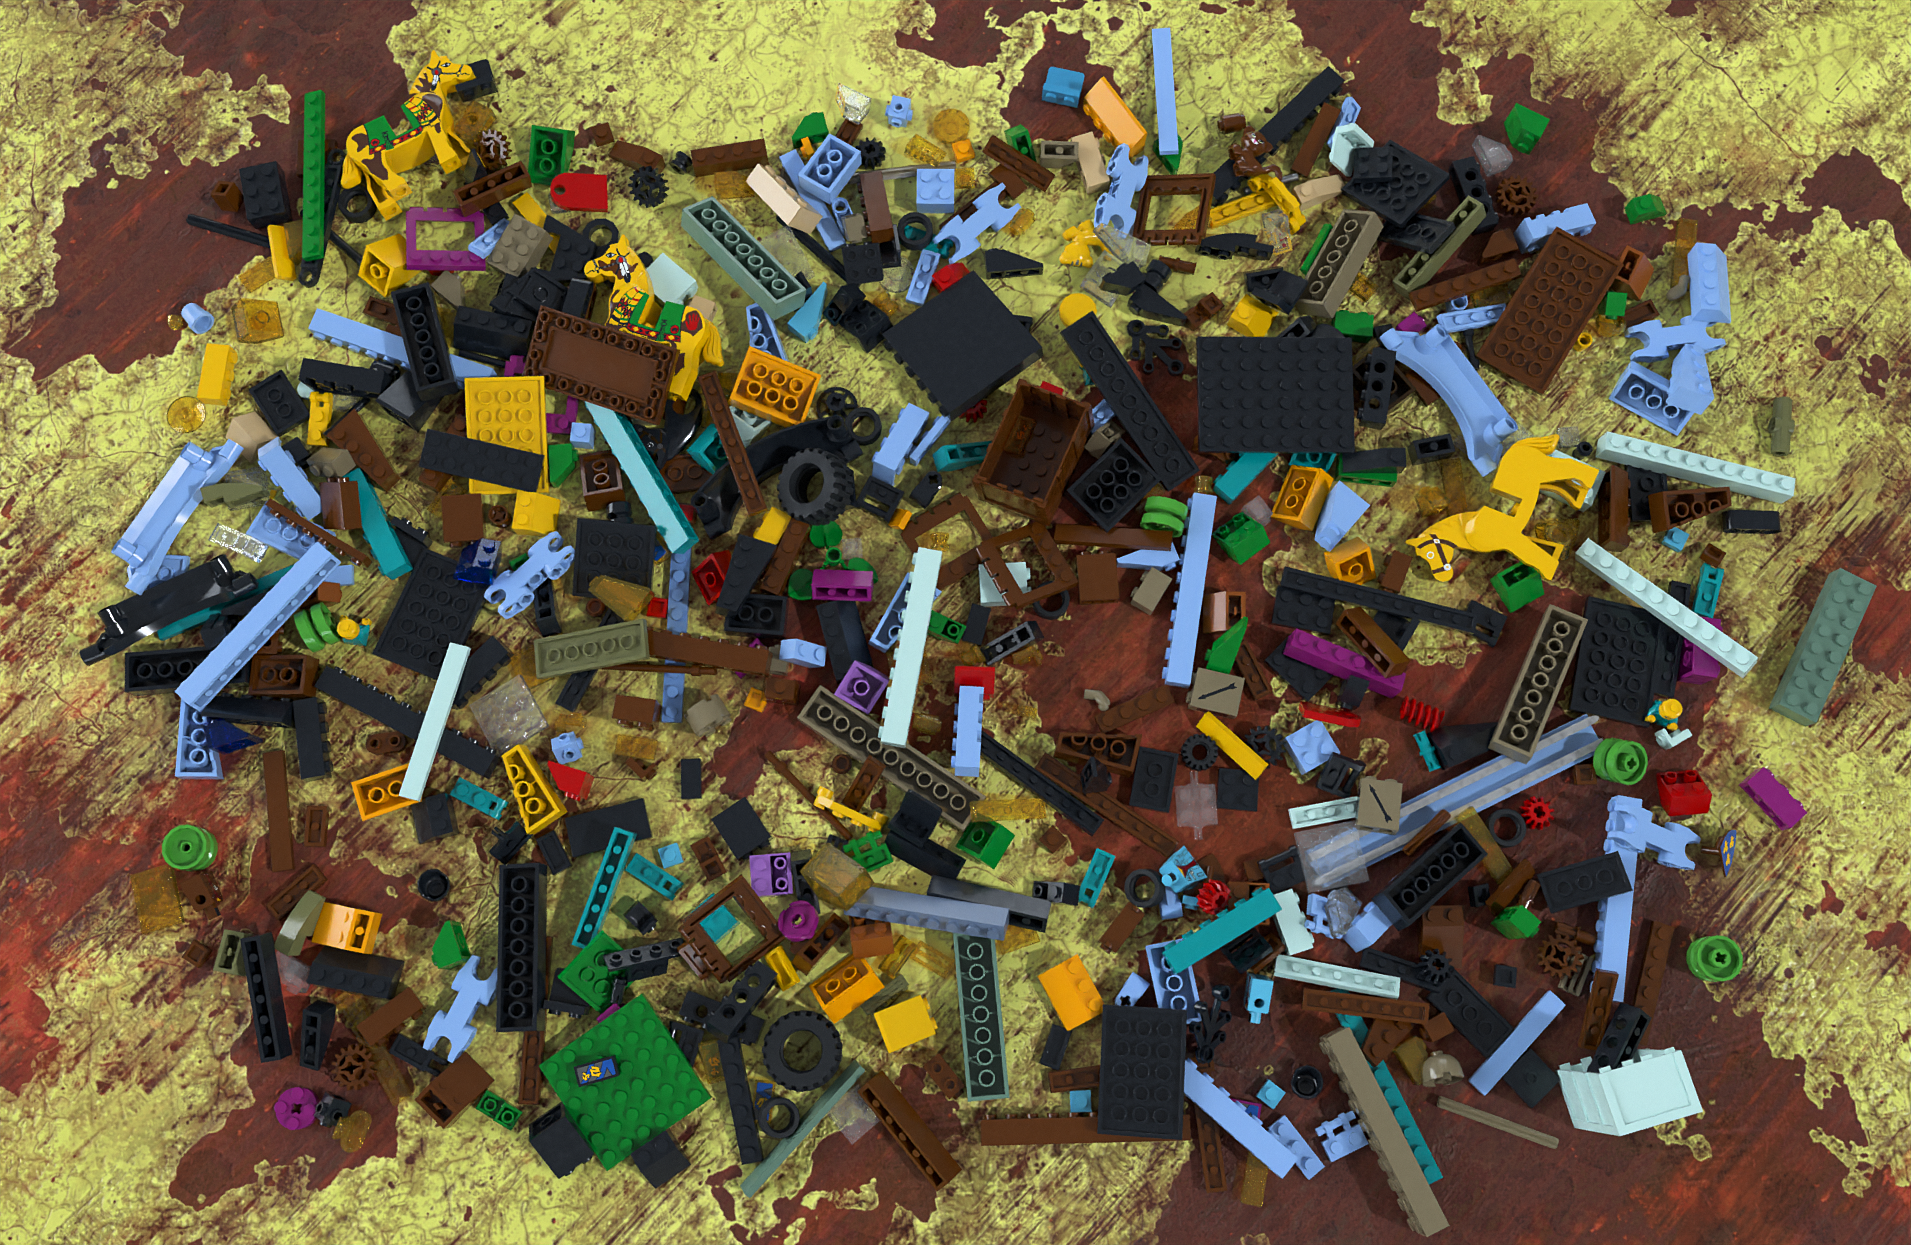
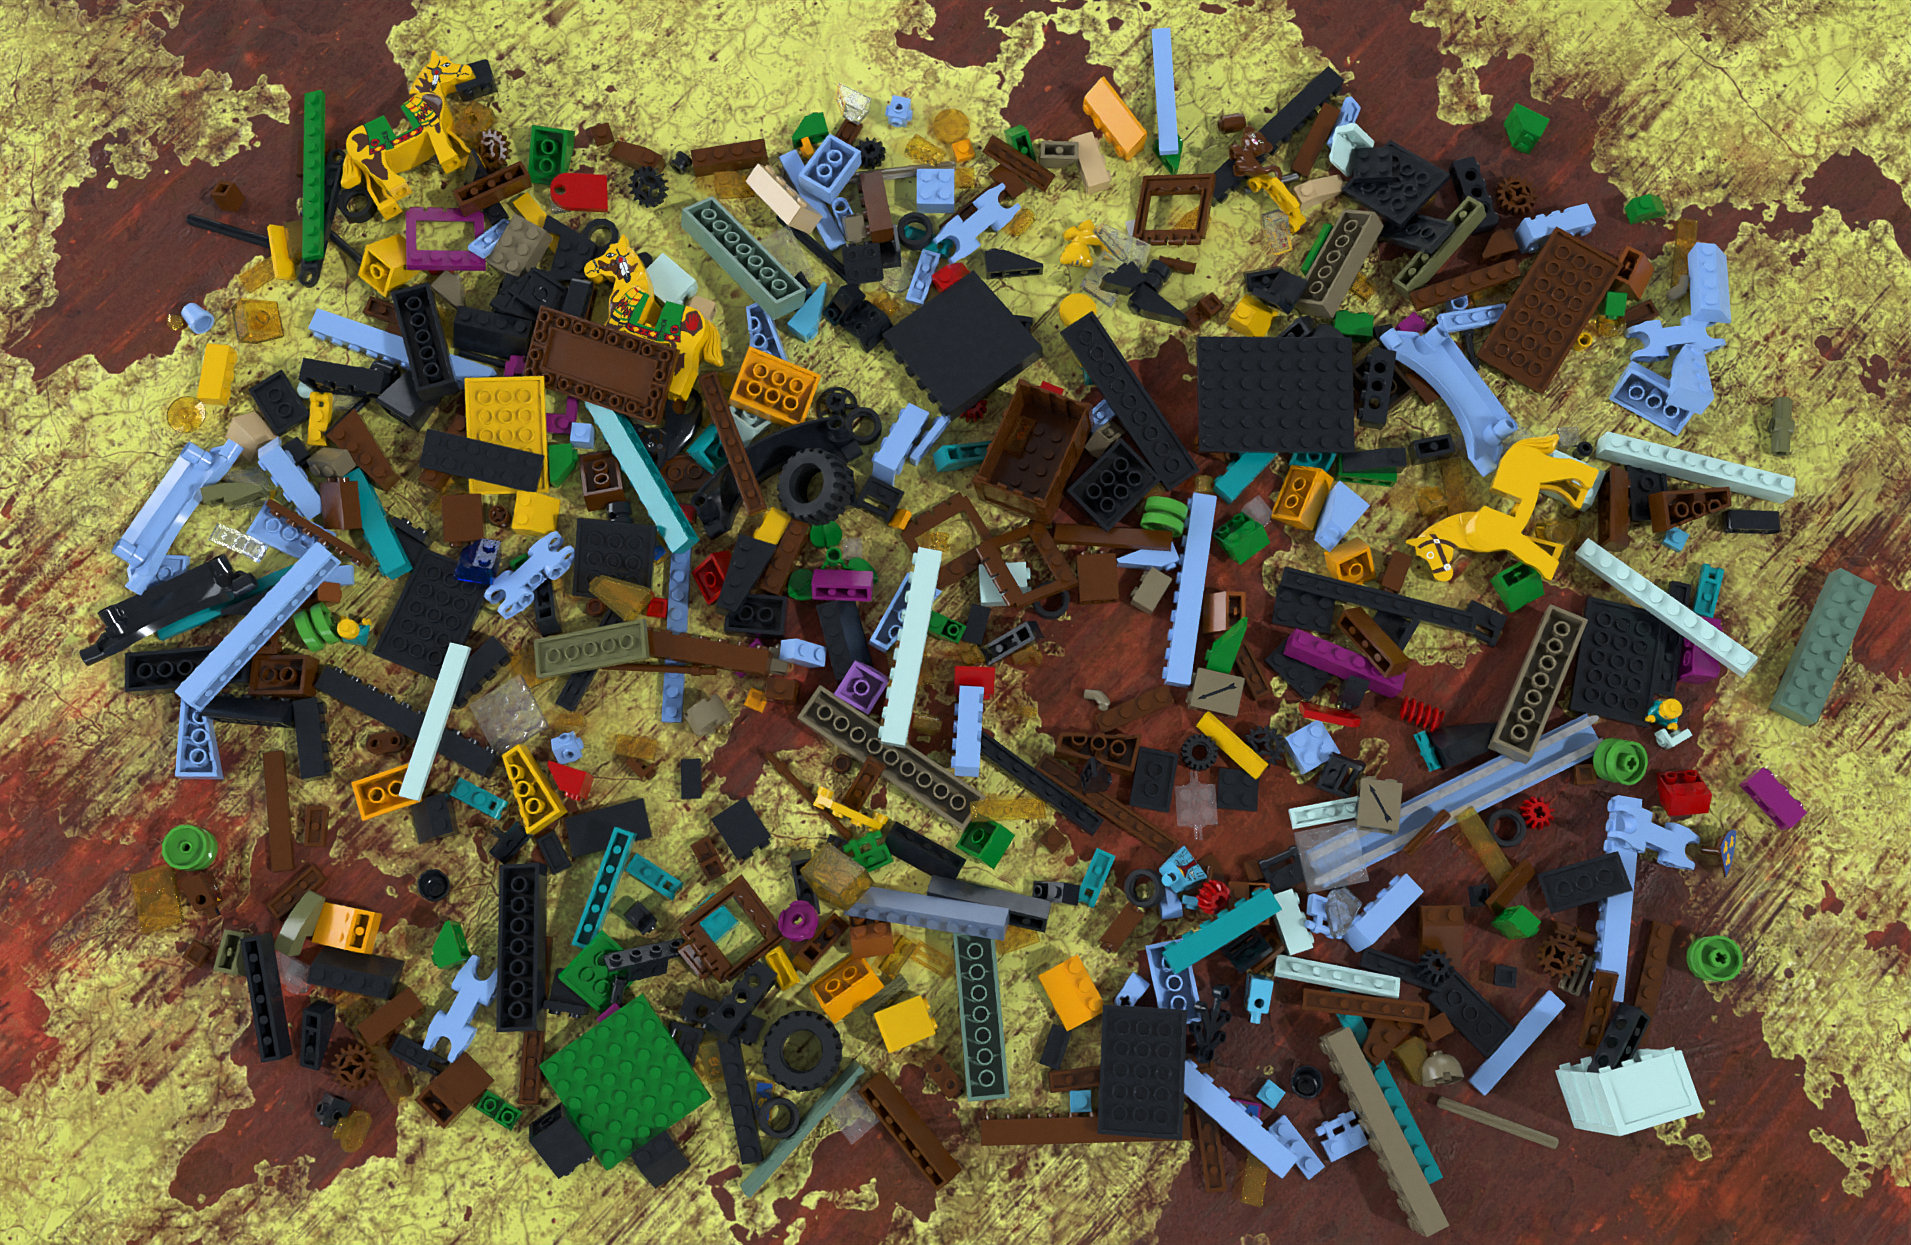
black brick [200,613,239,648] -> none
clear blue slope [203,719,263,755] -> none
black brick [239,161,293,229] -> none
magenta plate [274,1087,319,1130] -> none
tile [574,1055,621,1087] -> none
reddish brown brick [612,694,662,732] -> none
medium azure plate [658,843,684,869] -> none
medium lavender slope [749,852,793,898] -> none
black bracket [887,789,943,848] -> none
black piece [909,471,942,509] -> none
dark azure bracket [1042,67,1085,108] -> none
light blue piece [1094,143,1149,241] -> none
black plant [1127,320,1184,377] -> none
black slope [1195,233,1274,261] -> none
yellow tile [1208,189,1278,229] -> none
black brick [1371,822,1488,931] -> none
clear slope [1472,135,1513,177] -> none
black plate [1501,1048,1560,1108] -> none
reddish brown axle [1516,879,1540,910] -> none
reddish brown plate [1699,543,1726,568] -> none

